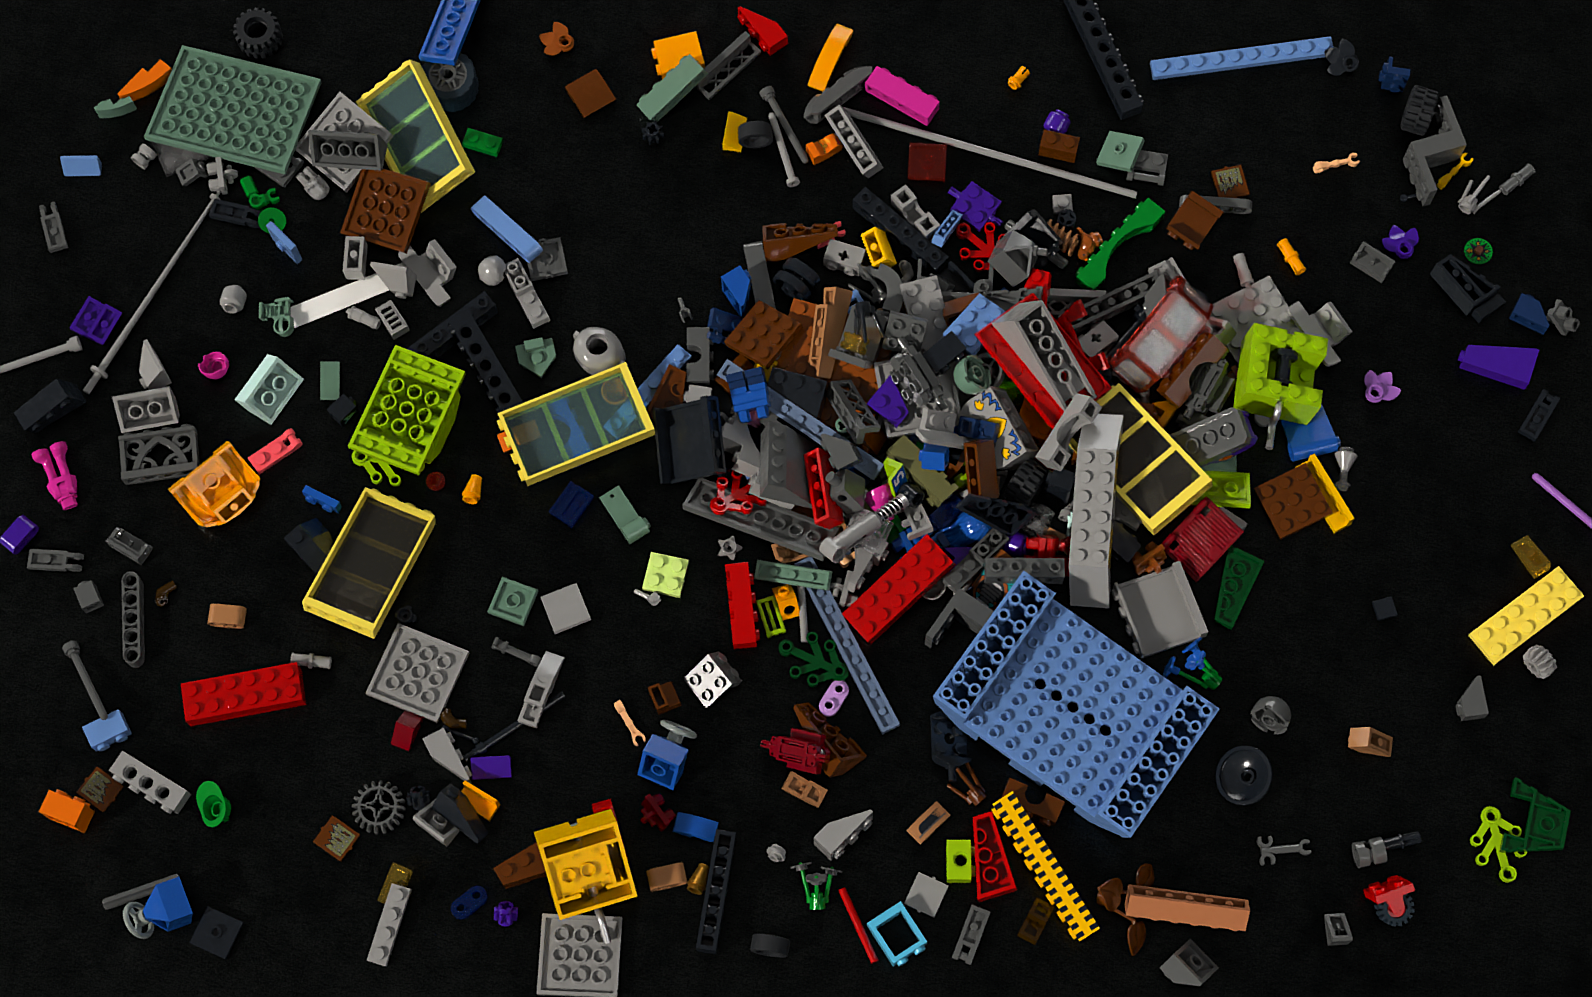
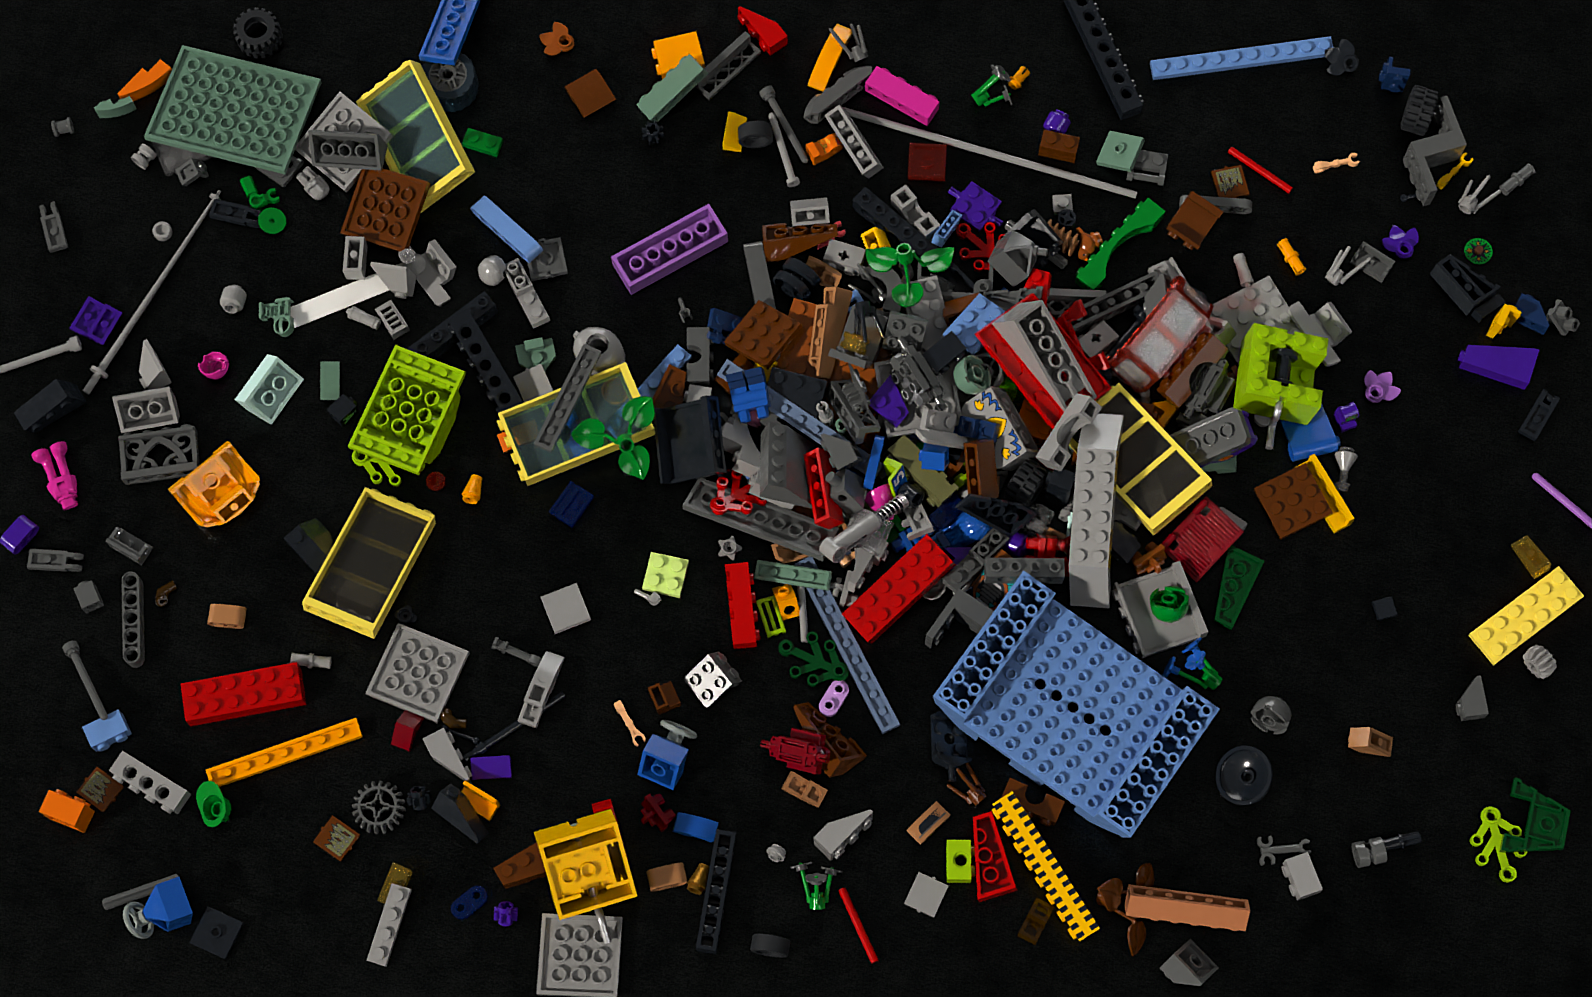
medium blue slope [60,155,102,176] -> none
light grey hips [206,157,238,195] -> none
coral plate [248,428,303,475] -> none
medium blue plate [266,221,302,264] -> none
blue plate [302,485,342,513] -> none
light grey slope [413,799,460,847] -> none
sand green plate [487,577,538,626] -> none
sand green door [599,485,651,544] -> none
blue slope [721,266,752,318] -> none
medium azure window [867,901,927,966] -> none
dark grey plate [952,905,990,965] -> none
lime plate [1191,471,1251,508] -> none
dark grey slope [1324,913,1353,946] -> none
red plate [1363,875,1415,926] -> none
none -> dark grey bush [51,117,74,137]
none -> light grey tile [152,221,172,241]
none -> light orange plate [206,718,363,787]
none -> piece [400,249,426,275]
none -> light grey piece [513,364,553,402]
none -> dark grey plate [534,344,601,453]
none -> green plant [571,396,655,480]
none -> medium lavender brick [611,204,728,295]
none -> light grey brick [790,198,830,226]
none -> medium nougat slope [806,255,842,287]
none -> light grey pin [816,401,836,429]
none -> dark grey plant [829,24,868,62]
none -> dark grey hinge [842,363,871,414]
none -> blue beam [863,435,885,490]
none -> green plant [866,243,954,307]
none -> green plant [971,64,1012,107]
none -> green cylinder [1150,586,1189,623]
none -> red bar [1228,147,1293,194]
none -> light grey brick [1281,852,1323,900]
none -> light grey plant [1325,246,1371,286]
none -> dark purple leg [1333,402,1359,433]
none -> yellow bracket [1486,304,1522,338]

